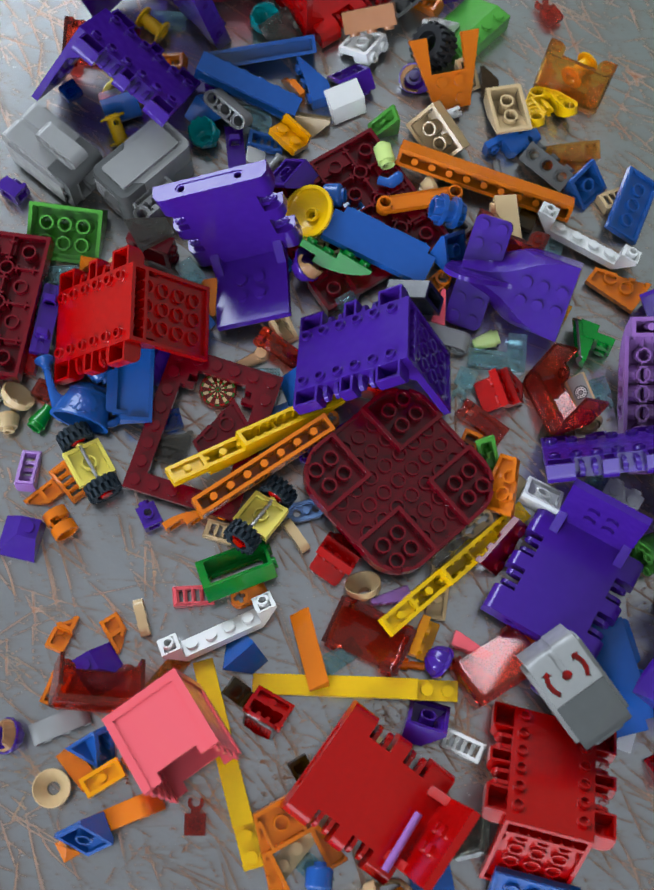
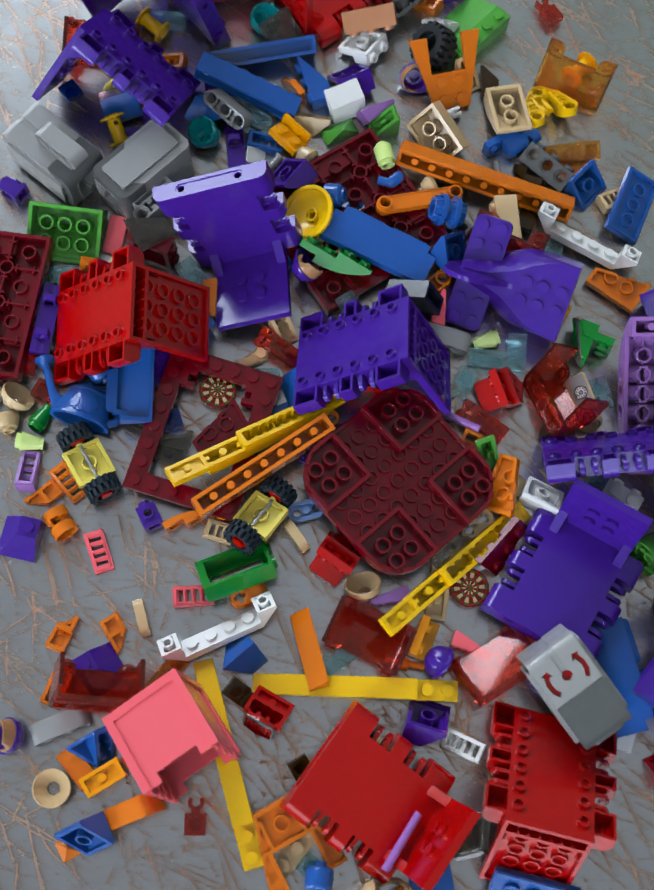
none -> yellowish green cone [15,431,45,450]
none -> coral slope [83,529,115,575]
none -> coral slope [102,214,130,255]
none -> tan cone [295,146,319,162]
none -> bright green slope [320,118,359,147]
none -> medium lavender slope [356,99,395,126]
none -> medium lavender bar [435,405,482,433]
none -> clear red tile [449,569,489,608]
none -> dark brown slope [513,163,544,186]

